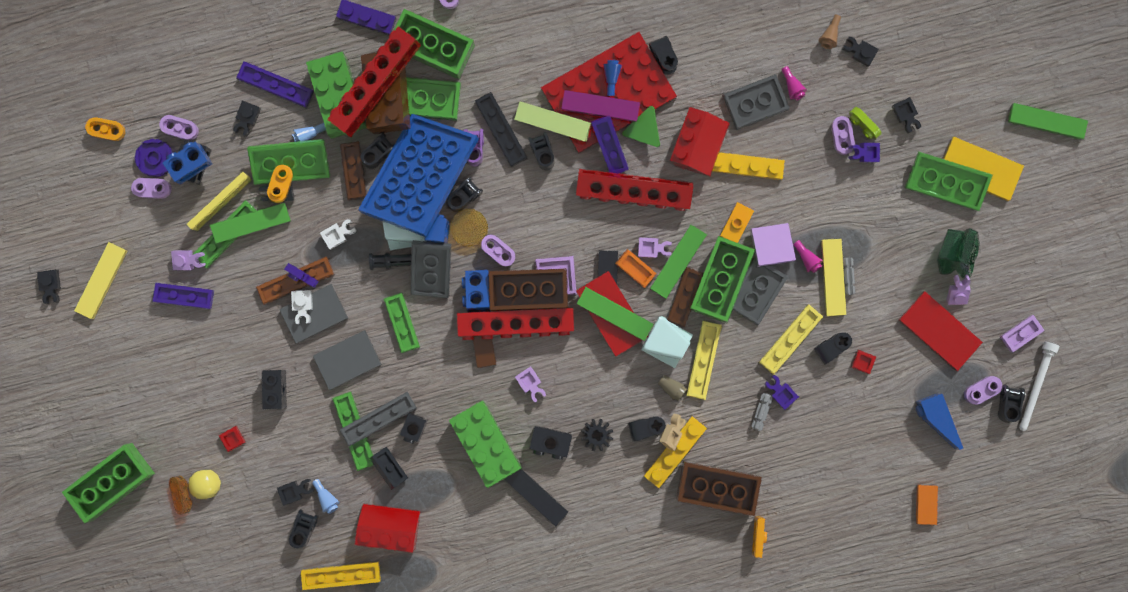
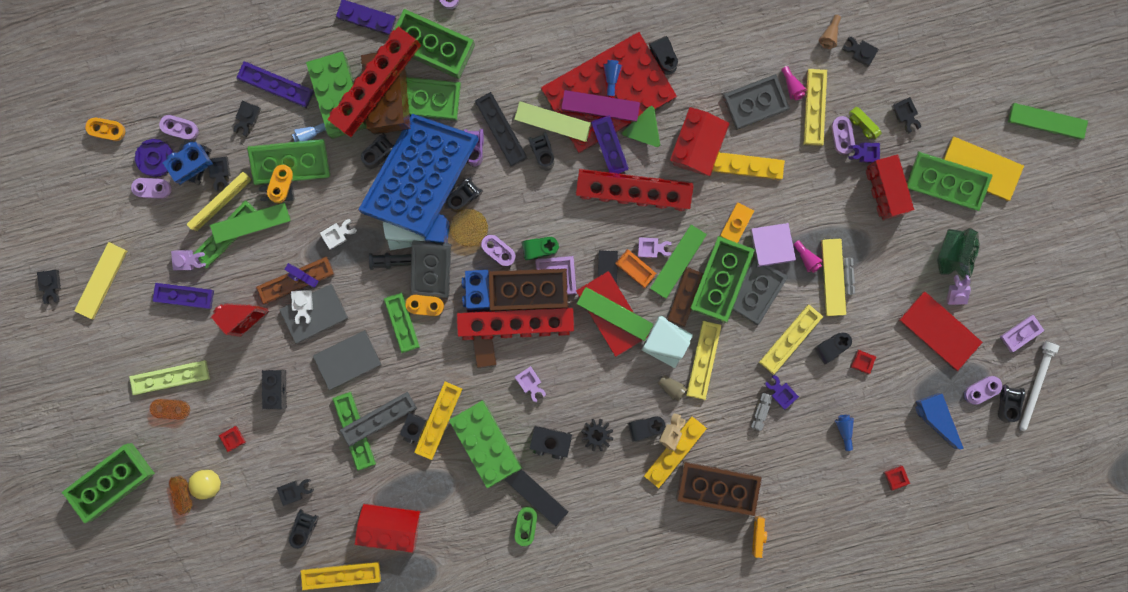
light blue cone [312,479,340,514] -> none
reddish brown tile [340,141,367,201] -> none
black plate [369,447,408,490] -> none
orange tile [916,485,938,525] -> none
none -> yellowish green tile [129,360,210,395]
none -> clear orange plate [150,399,190,420]
none -> black plate [208,156,231,191]
none -> red slope [211,304,269,337]
none -> light orange plate [406,295,444,316]
none -> yellow plate [414,381,463,460]
none -> bright green plate [515,507,537,546]
none -> green piece [521,237,559,261]
none -> light yellow tile [803,69,827,146]
none -> blue cone [835,414,854,451]
none -> red brick [866,154,914,221]
none -> red tile [884,465,910,491]

